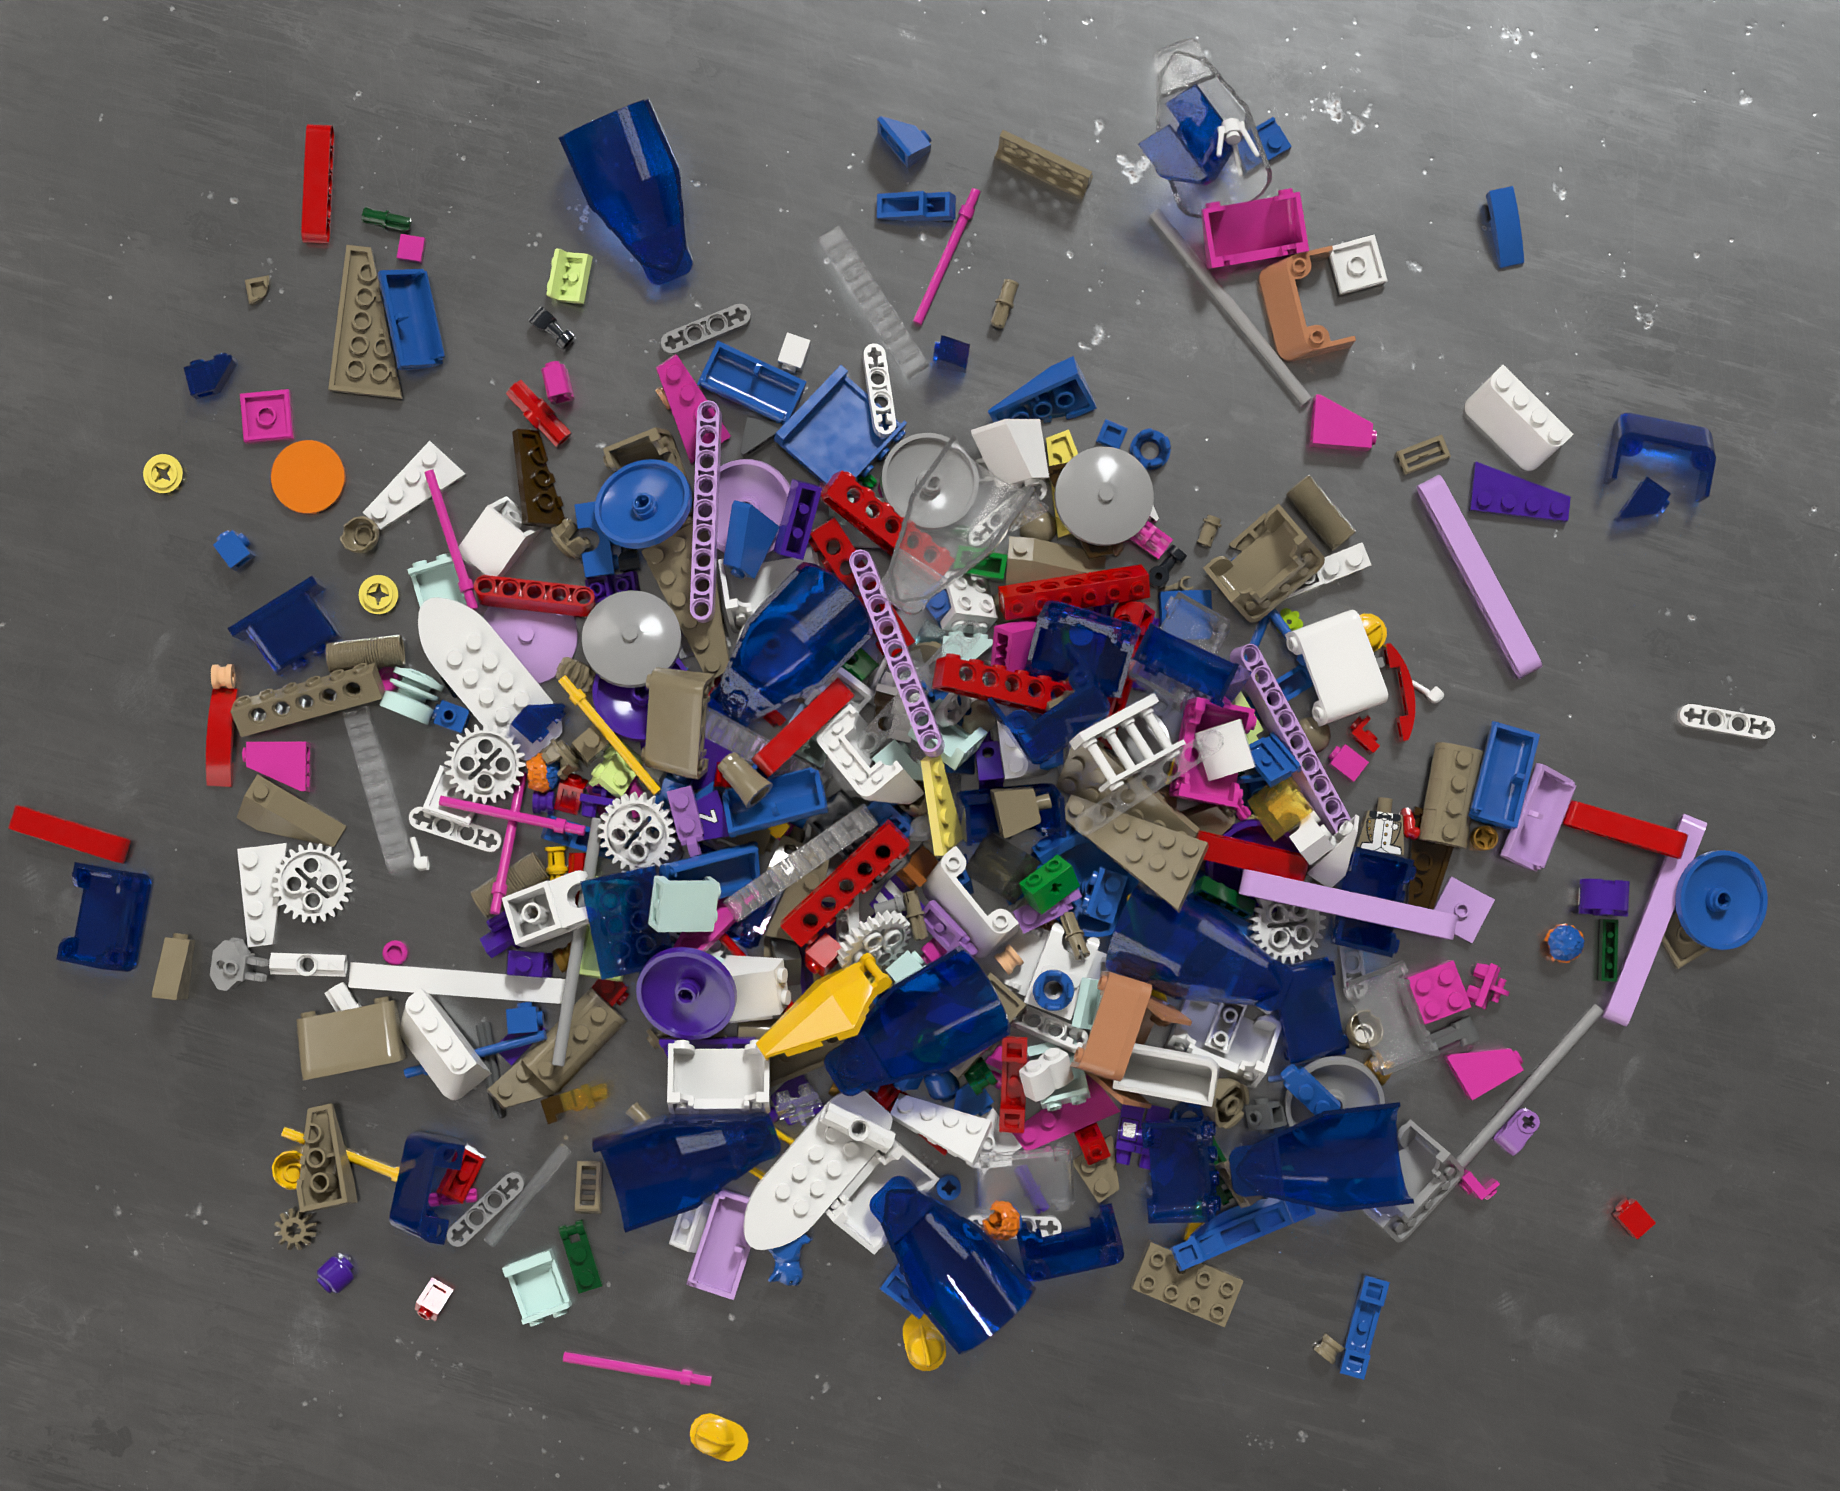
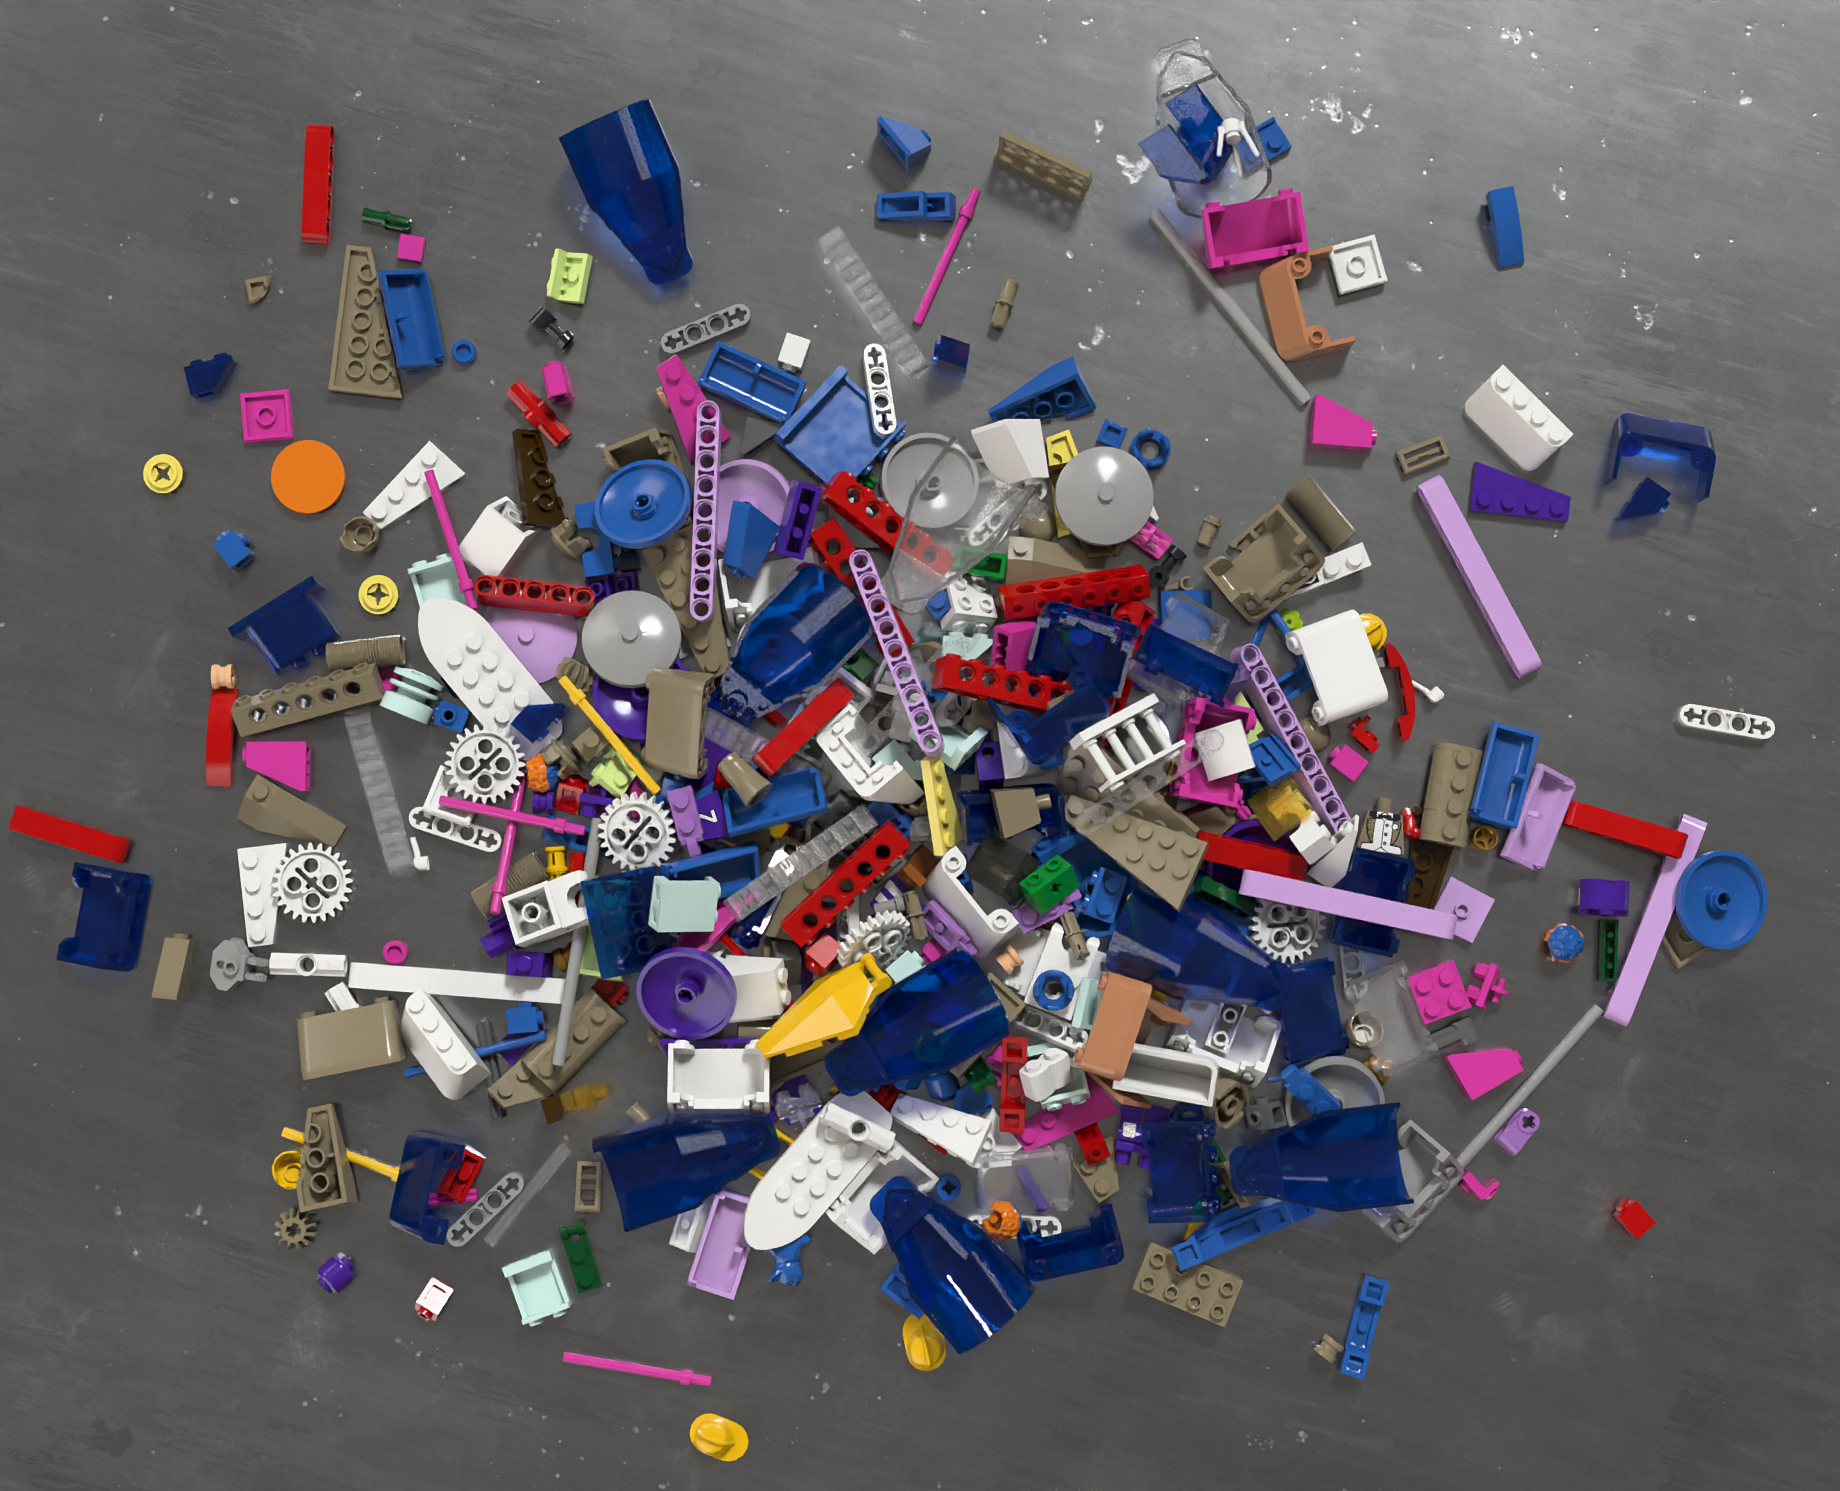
none -> blue tile [451,339,477,365]

